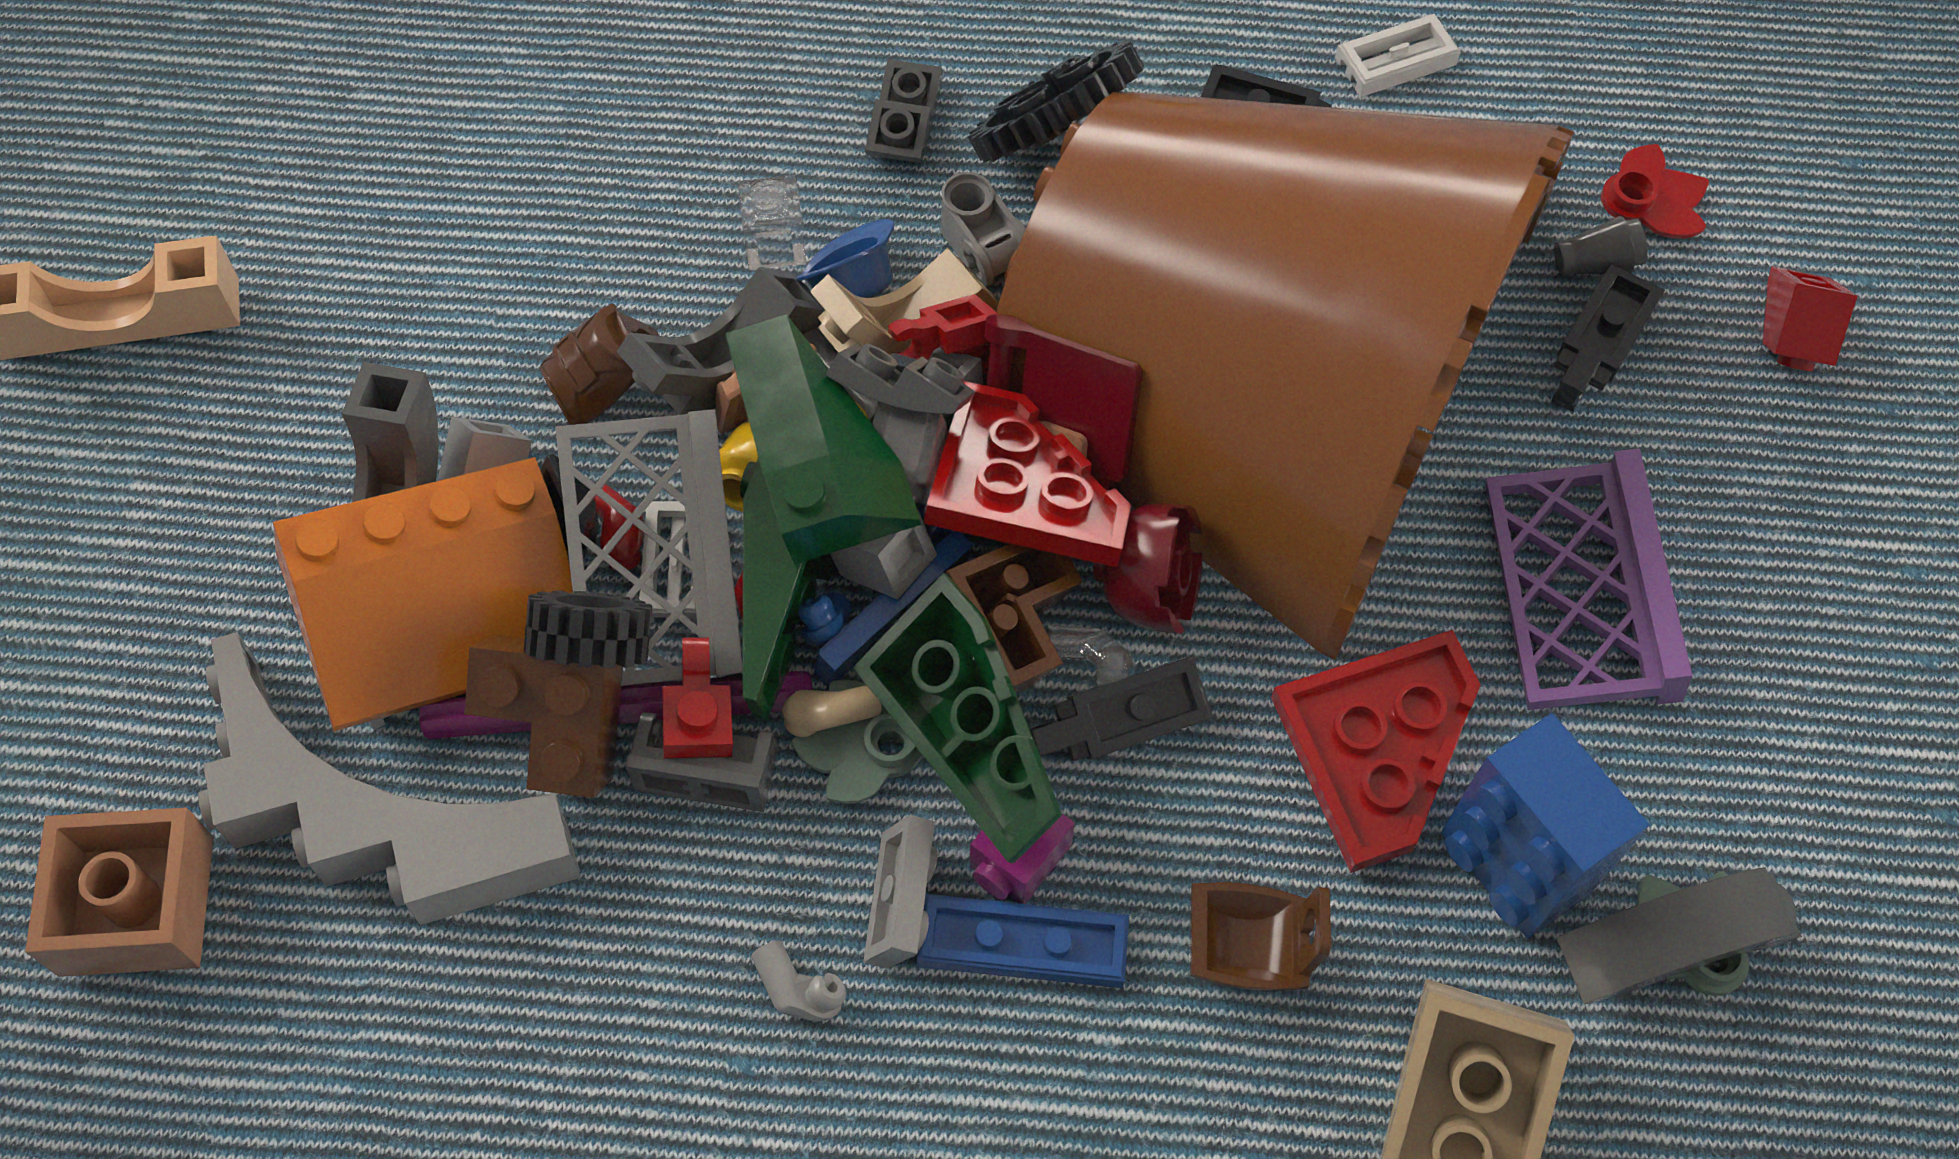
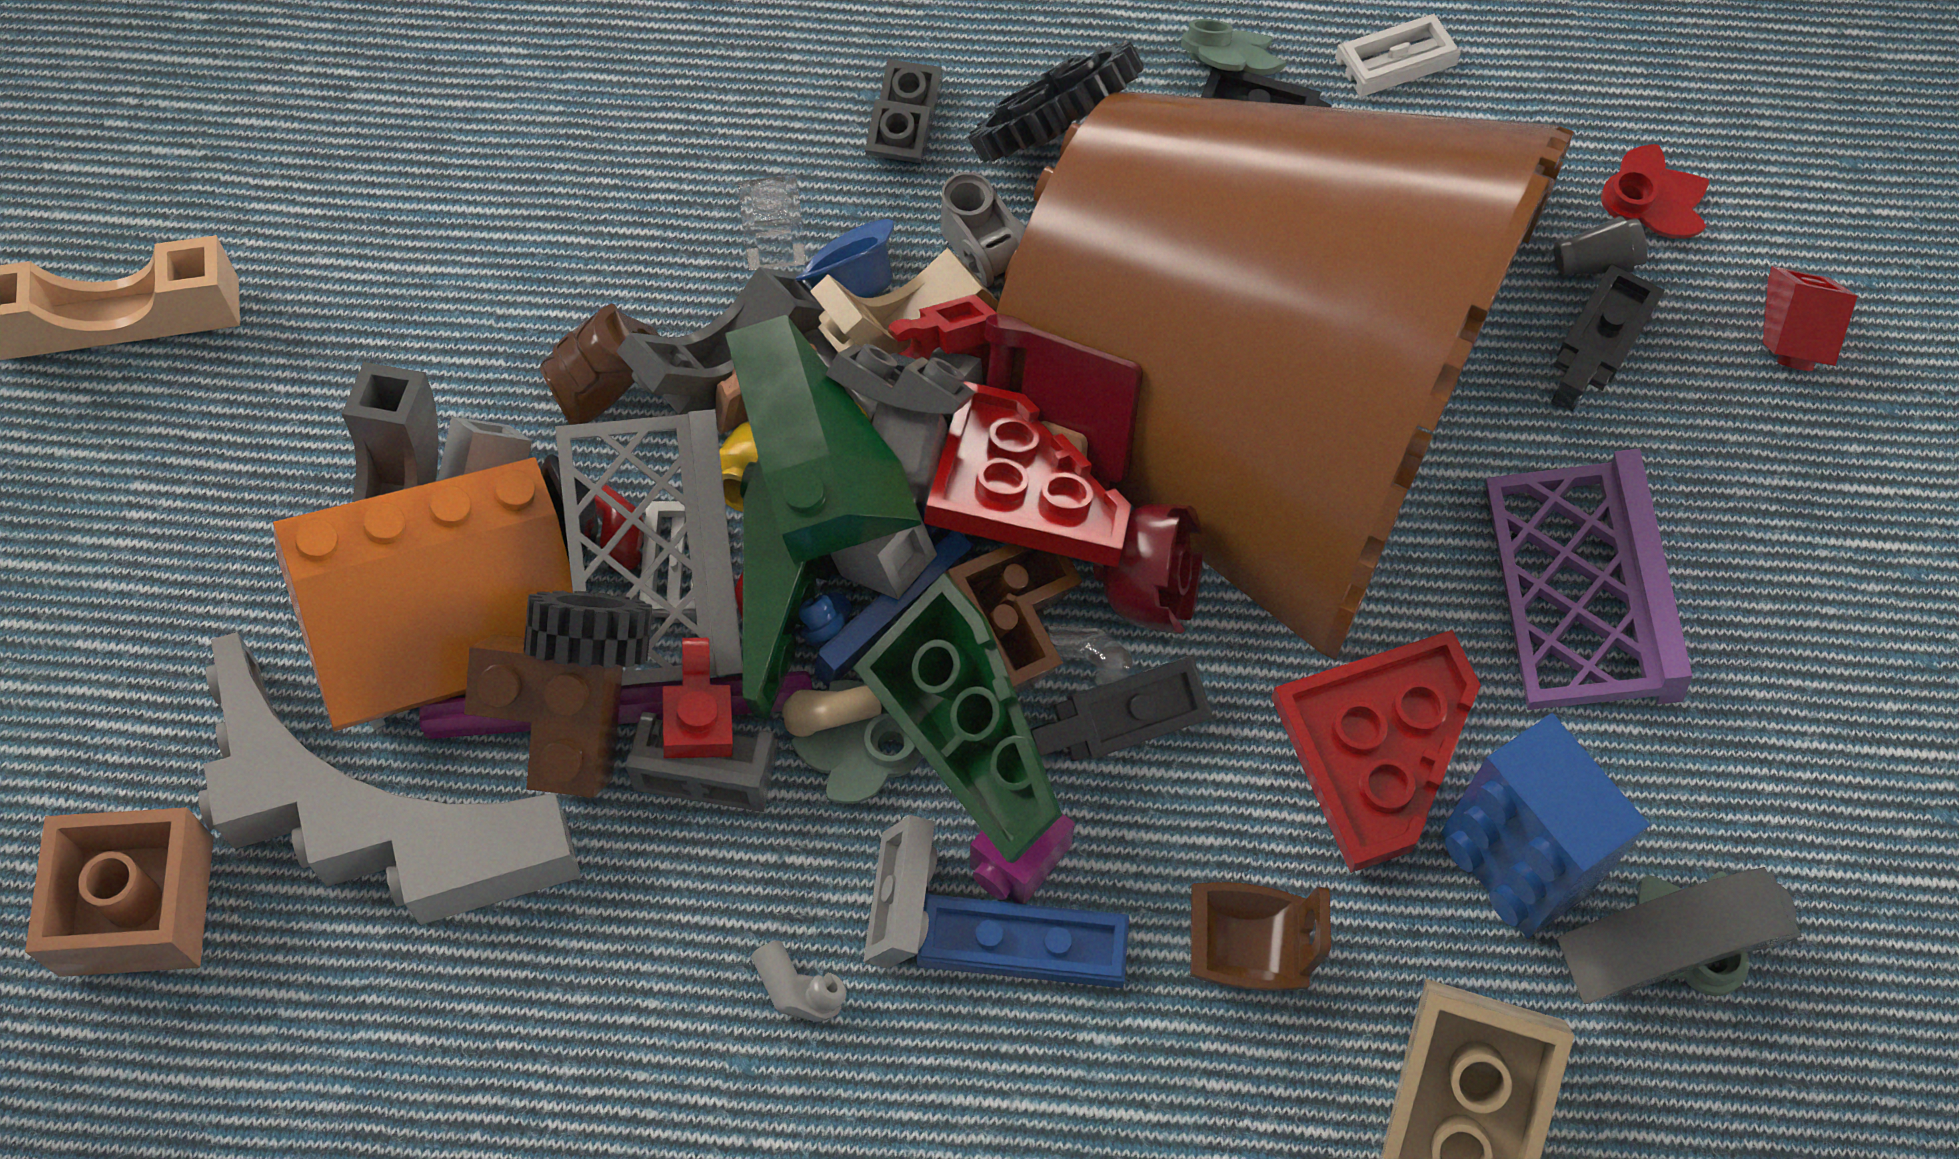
none -> sand green plate [1181,19,1287,76]

